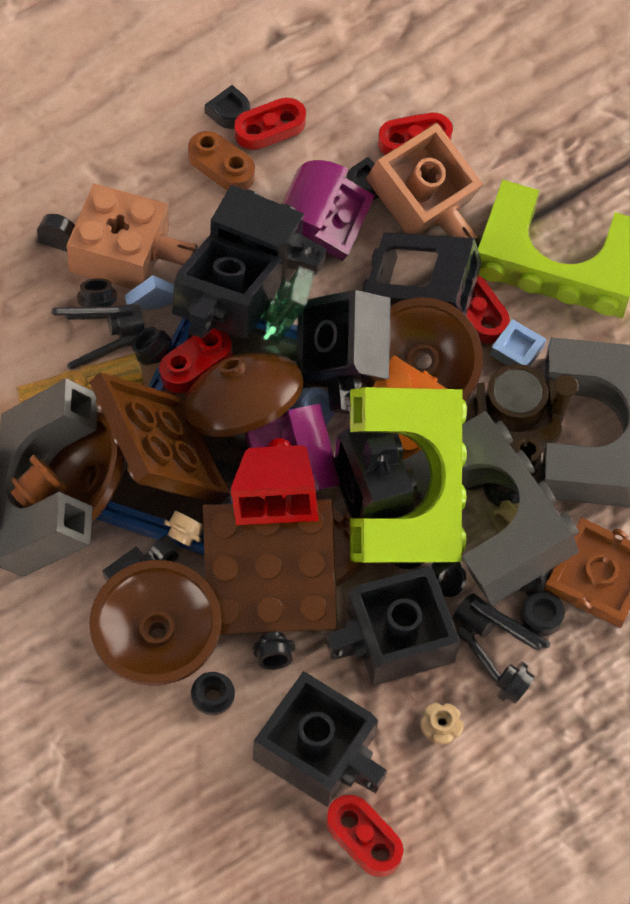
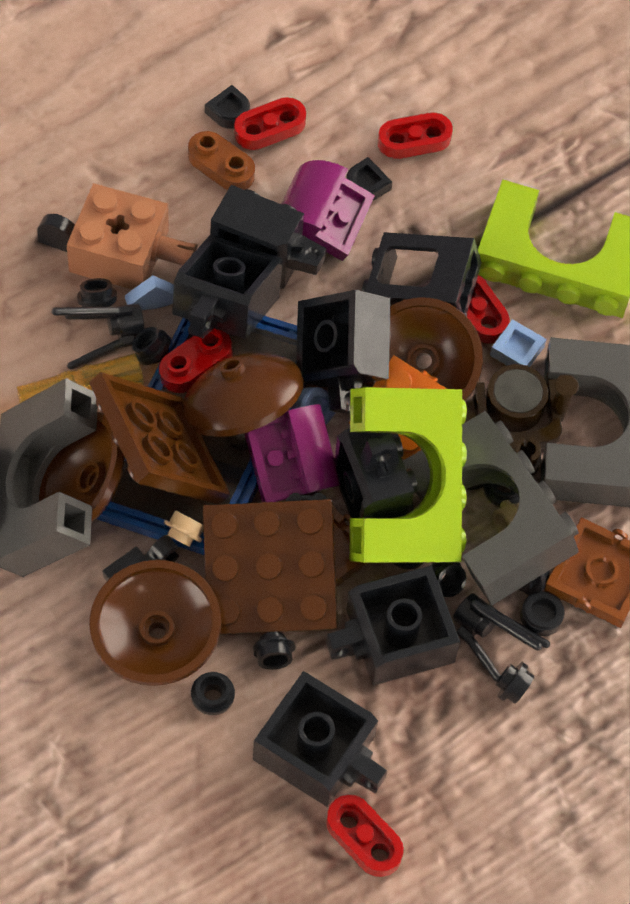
dark orange brick [11,455,68,508] -> none
red torso [231,438,319,525] -> none
clear green plate [262,266,314,343] -> none
nougat brick [365,123,483,242] -> none
tan plate [420,703,464,745] -> none

